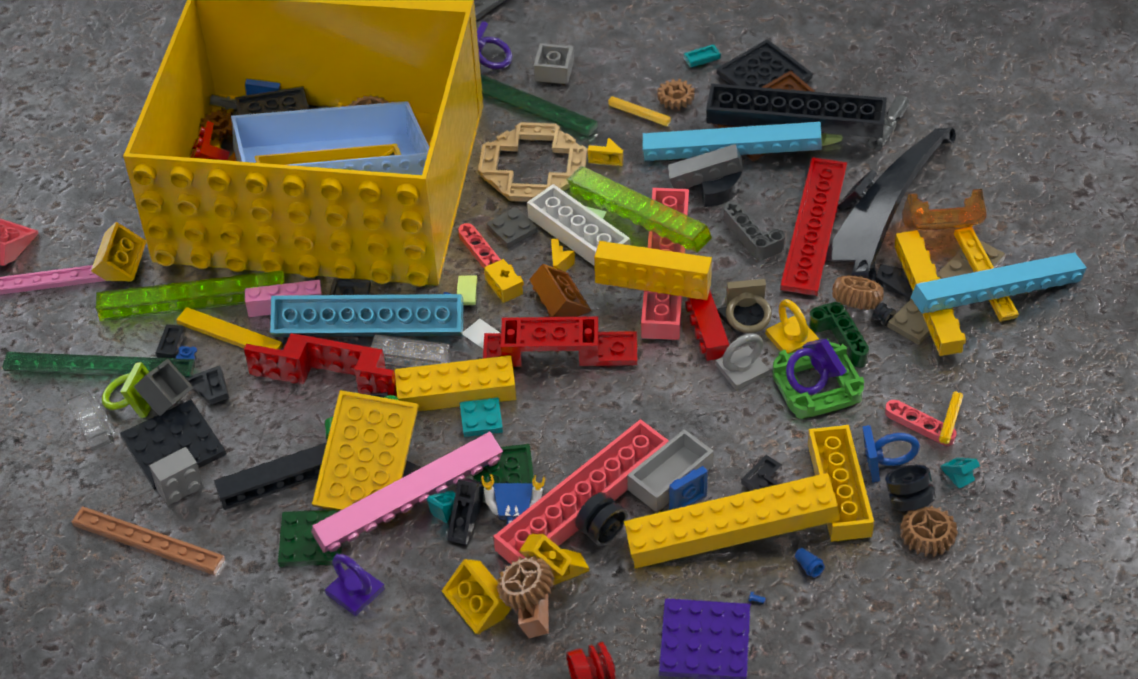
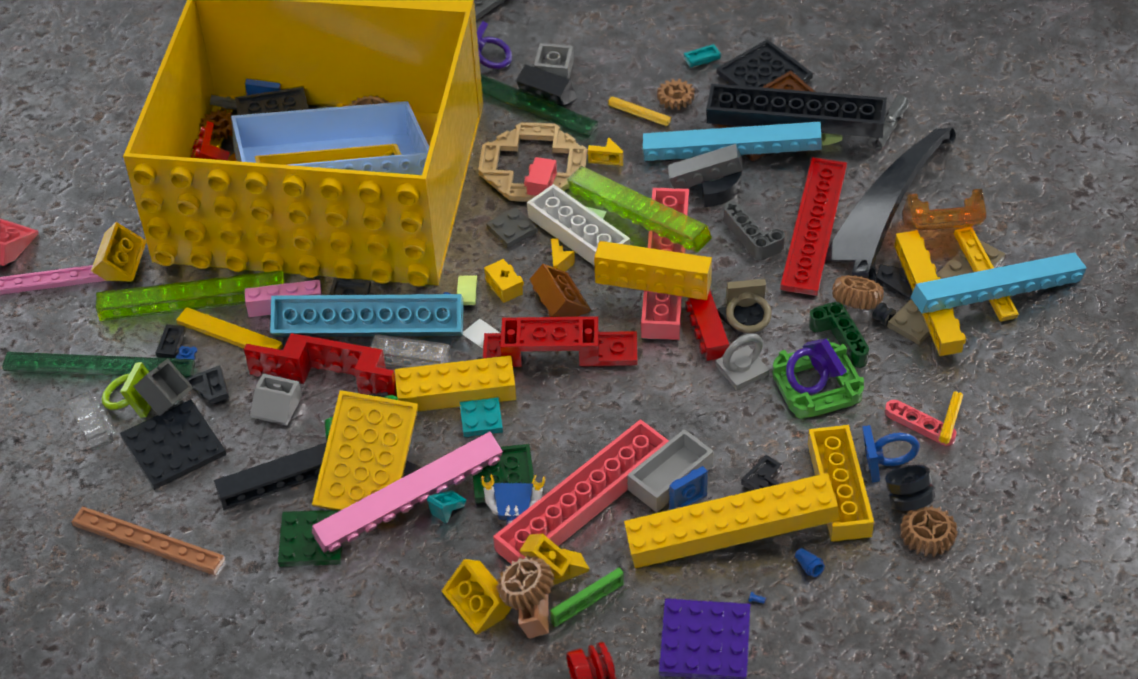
light grey brick [149,447,204,506] -> none
dark purple tile [325,554,385,616] -> none
black slope [447,478,484,544] -> none
coral beam [458,223,501,268] -> none
black wheel [575,492,628,546] -> none
yellow tile [765,299,819,354] -> none
black plate [838,169,877,211] -> none
teal slope [940,457,980,488] -> none
none -> light grey slope [250,374,302,426]
none -> black slope [516,64,577,105]
none -> coral brick [524,157,557,196]
none -> bright green tile [550,568,624,627]

